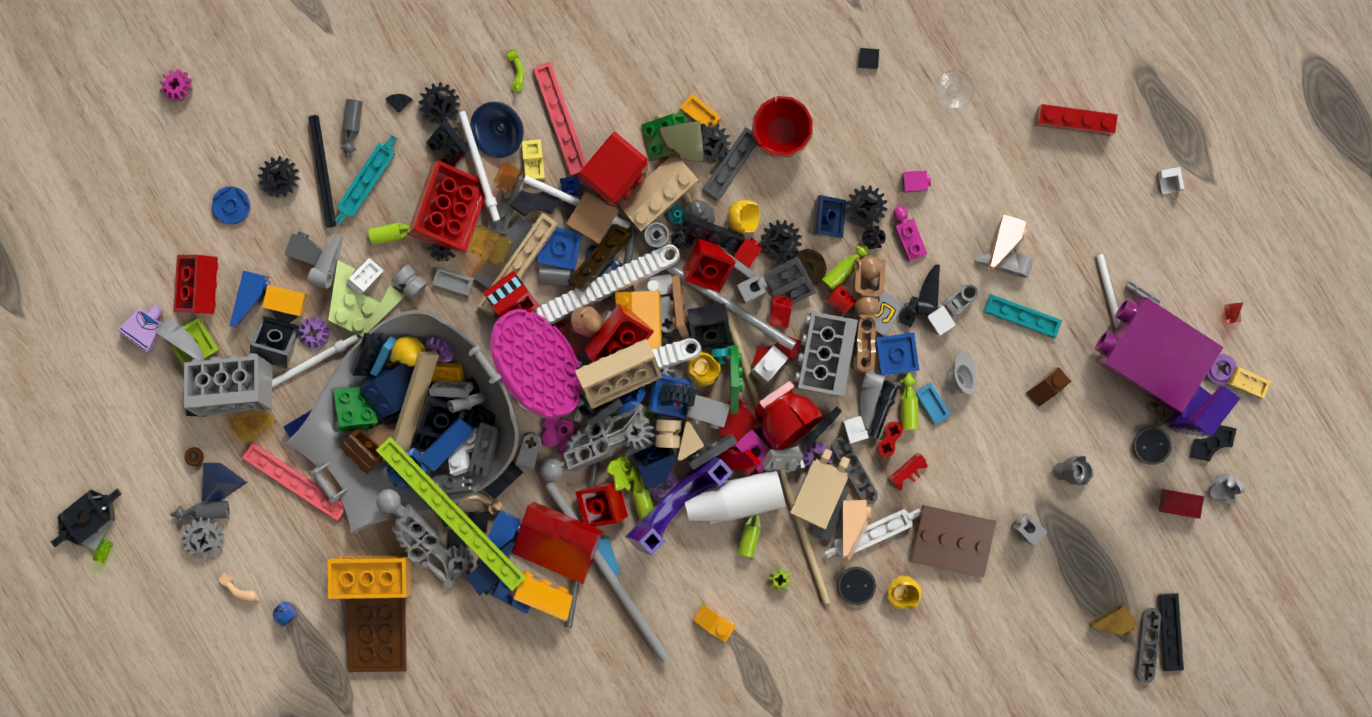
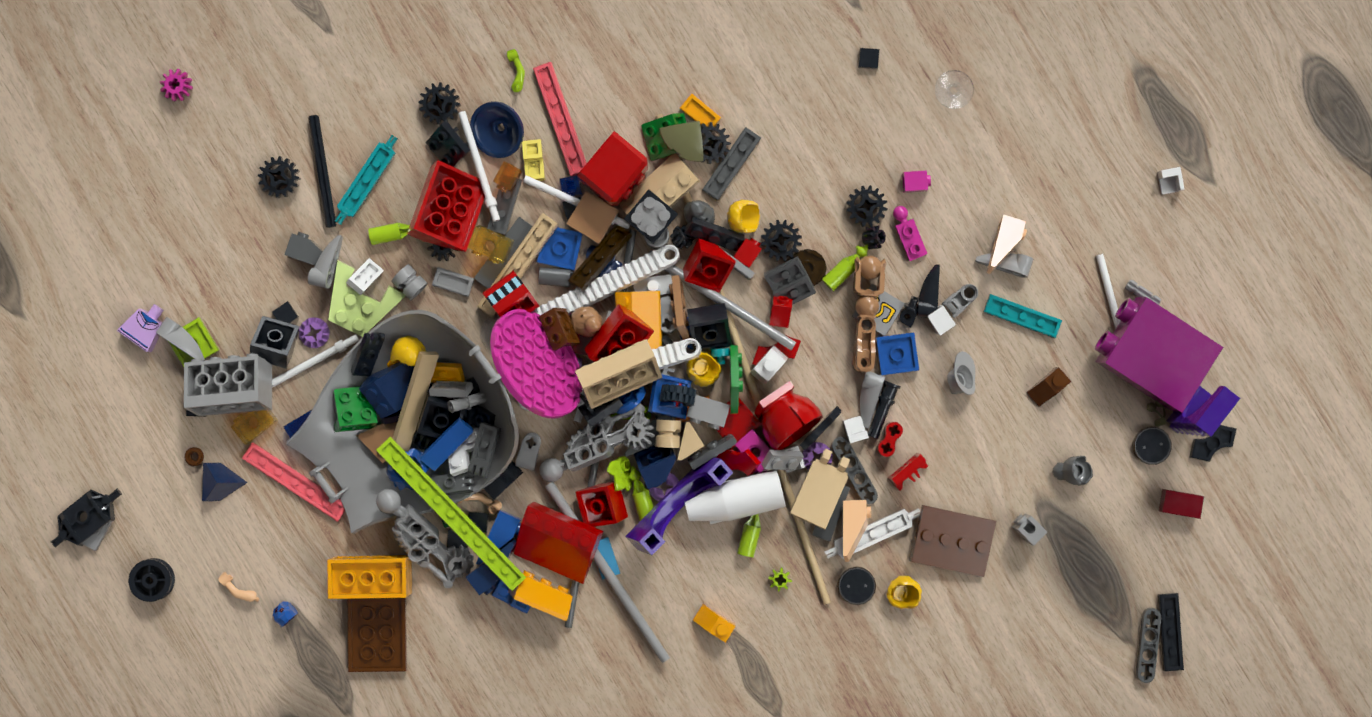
clear neon green piece [92,539,113,564] -> none
dark grey wheel [170,501,230,522] -> none
red slope [173,255,218,314] -> none
light grey gear [181,517,224,559] -> none
blue tile [212,186,251,225] -> none
blue slope [229,270,271,328] -> none
light orange panel [262,285,308,317] -> none
reddish brown brick [340,428,384,475] -> none
dark grey wheel [341,99,363,158] -> none
dark azure tile [370,336,396,376] -> none
black tile [386,94,413,113] -> none
medium lavender gear [425,336,453,363] -> none
black tile [510,189,561,217] -> none
dark pink plate [541,418,575,454] -> none
teal tile [668,205,685,224] -> none
light grey brick [736,275,768,304] -> none
red plate [752,96,813,158] -> none
light grey brick [793,312,858,396] -> none
dark blue slope [813,195,846,238] -> none
red piece [825,285,856,317] -> none
lime wheel [901,372,919,430] -> none
dark azure tile [915,383,951,425] -> none
red brick [1035,104,1118,136] -> none
pearl gold slope [1089,604,1137,635] -> none
medium lavender gear [1207,354,1237,384] -> none
light grey hair [1209,474,1246,505] -> none
clear red slope [1225,302,1243,323] -> none
yellow plate [1228,366,1271,399] -> none
none -> black wheel [128,558,175,602]
none -> reddish brown bracket [539,308,580,351]
none -> light grey piece [624,189,678,244]

